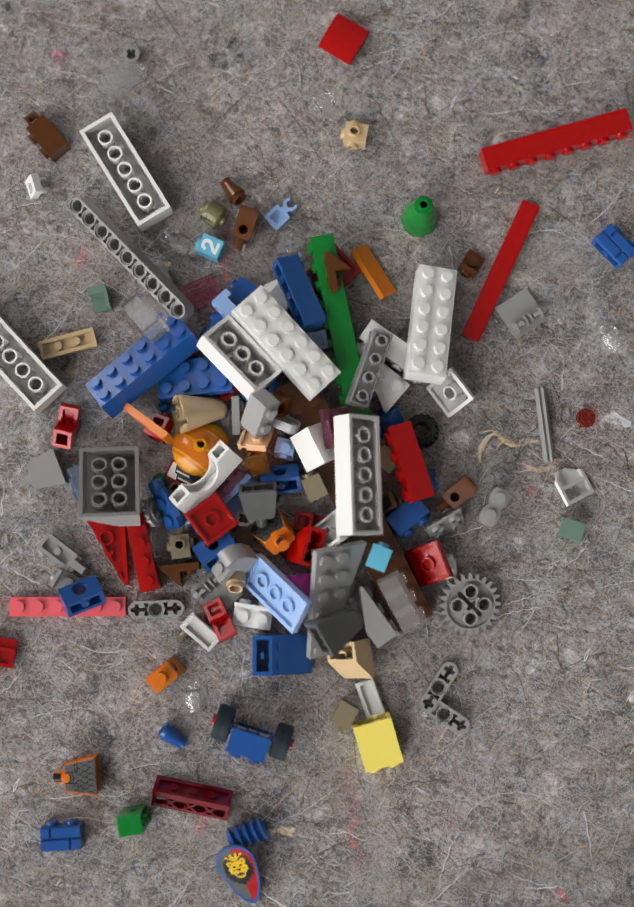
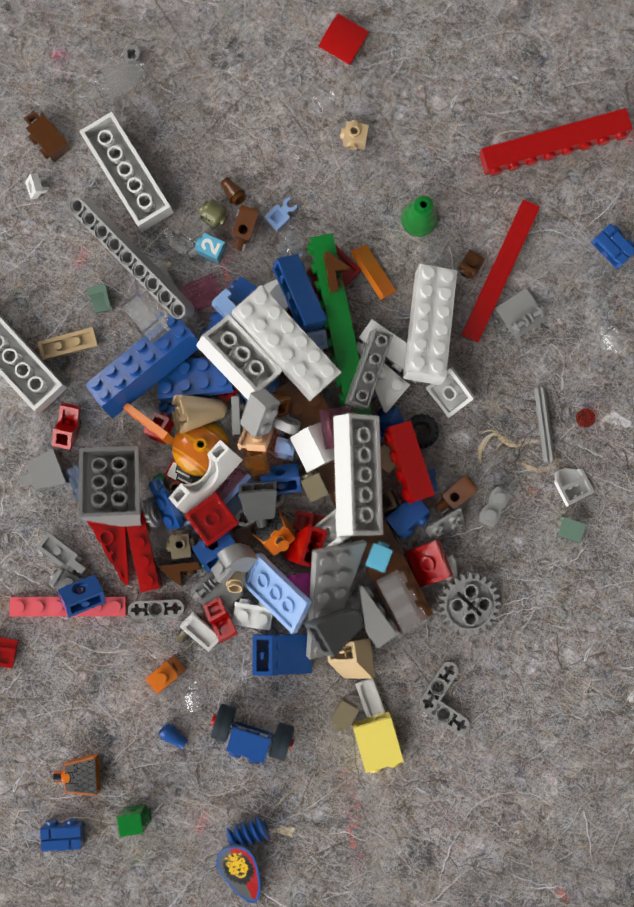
dark red fence [151,775,234,821] -> none

